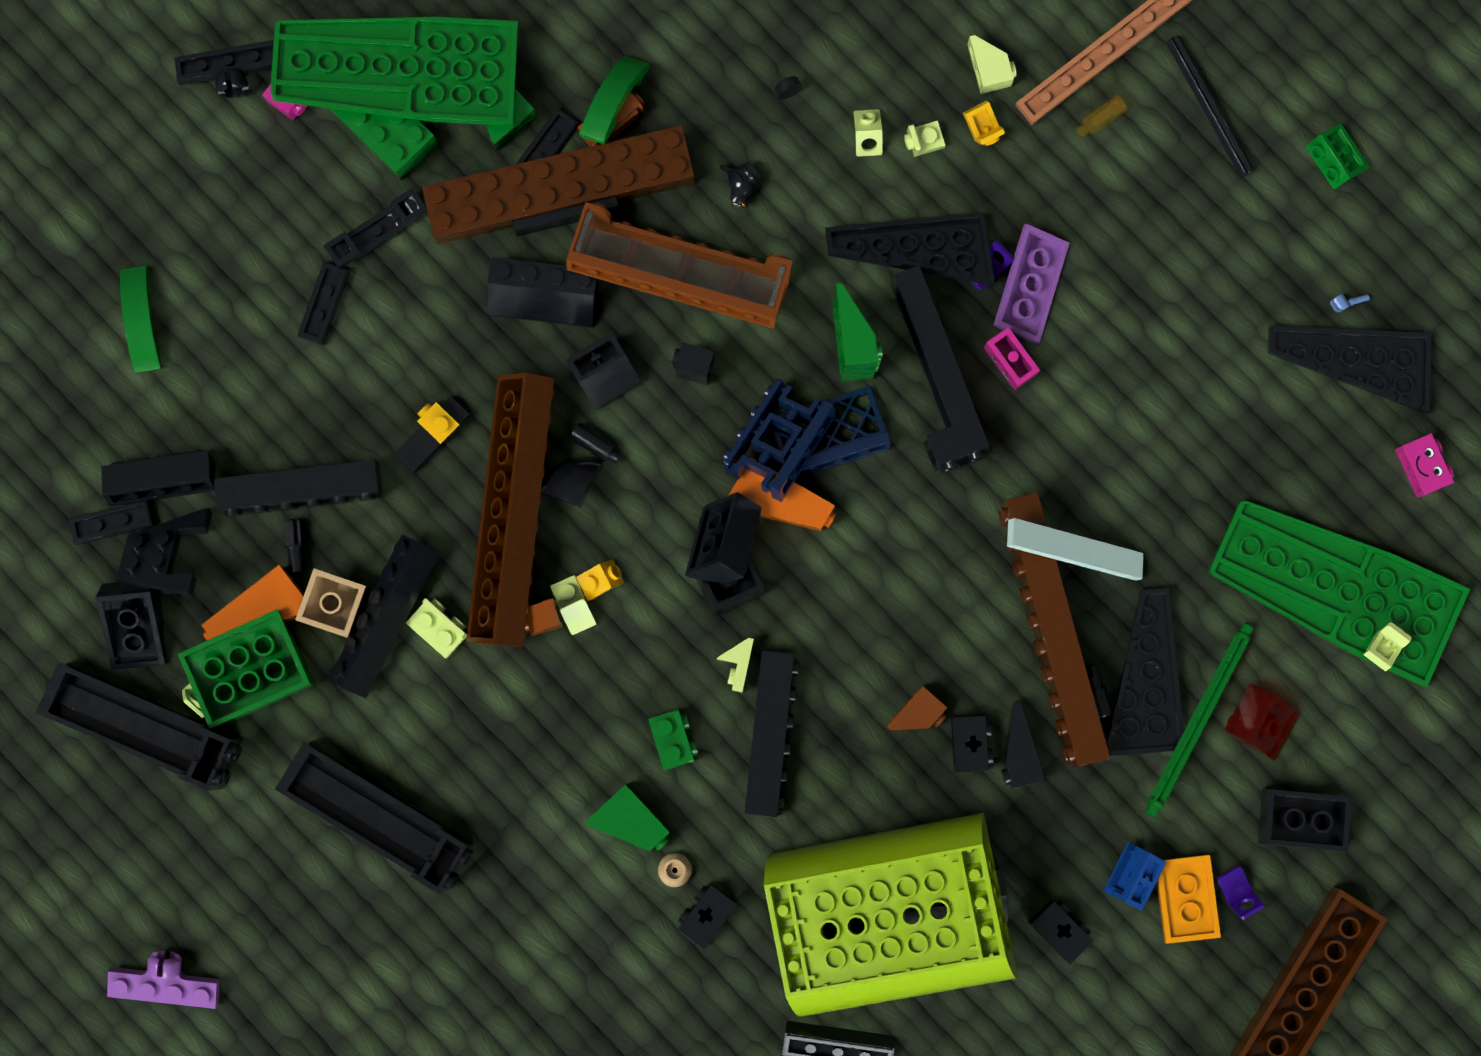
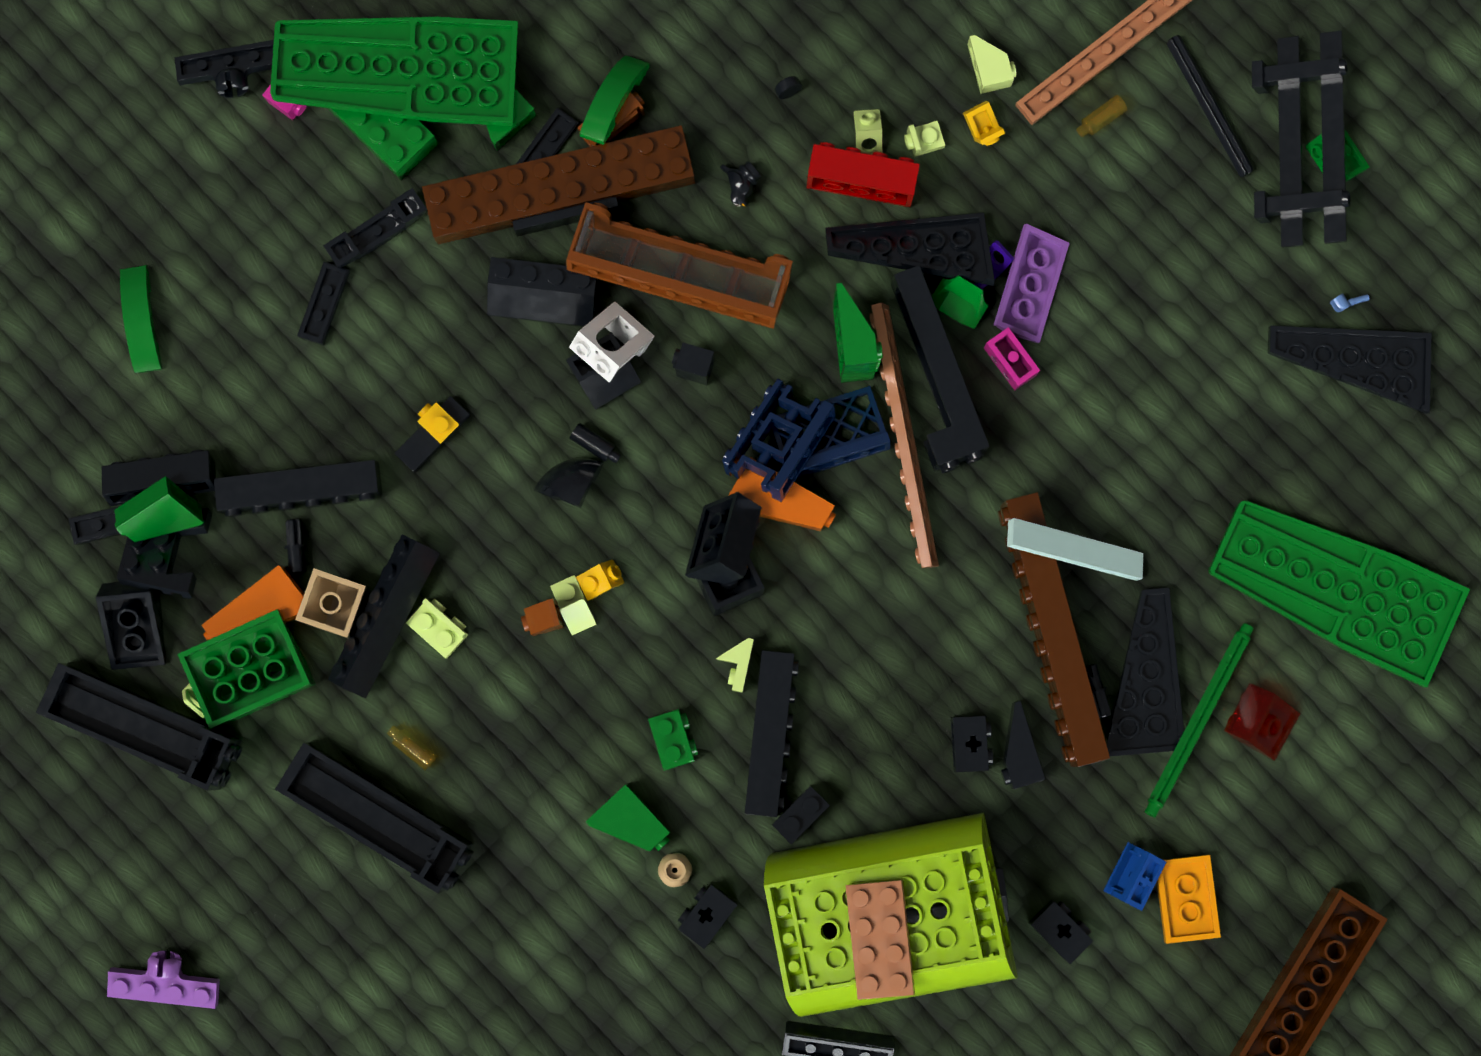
reddish brown brick [466,372,554,648] -> none
dark orange slope [886,686,947,731] -> none
dark purple bracket [1217,865,1265,920] -> none
black brick [1258,789,1352,852] -> none
yellowish green bracket [1364,622,1412,671] -> none
dark pink brick [1395,433,1454,498] -> none
none -> green slope [114,476,204,542]
none -> clear yellow cylinder [387,725,438,771]
none -> white panel [569,302,655,382]
none -> black brick [772,786,830,845]
none -> red brick [807,142,920,208]
none -> nougat plate [845,880,915,1000]
none -> nougat plate [870,303,939,568]
none -> green slope [932,275,989,329]
none -> black fence [1252,30,1351,248]

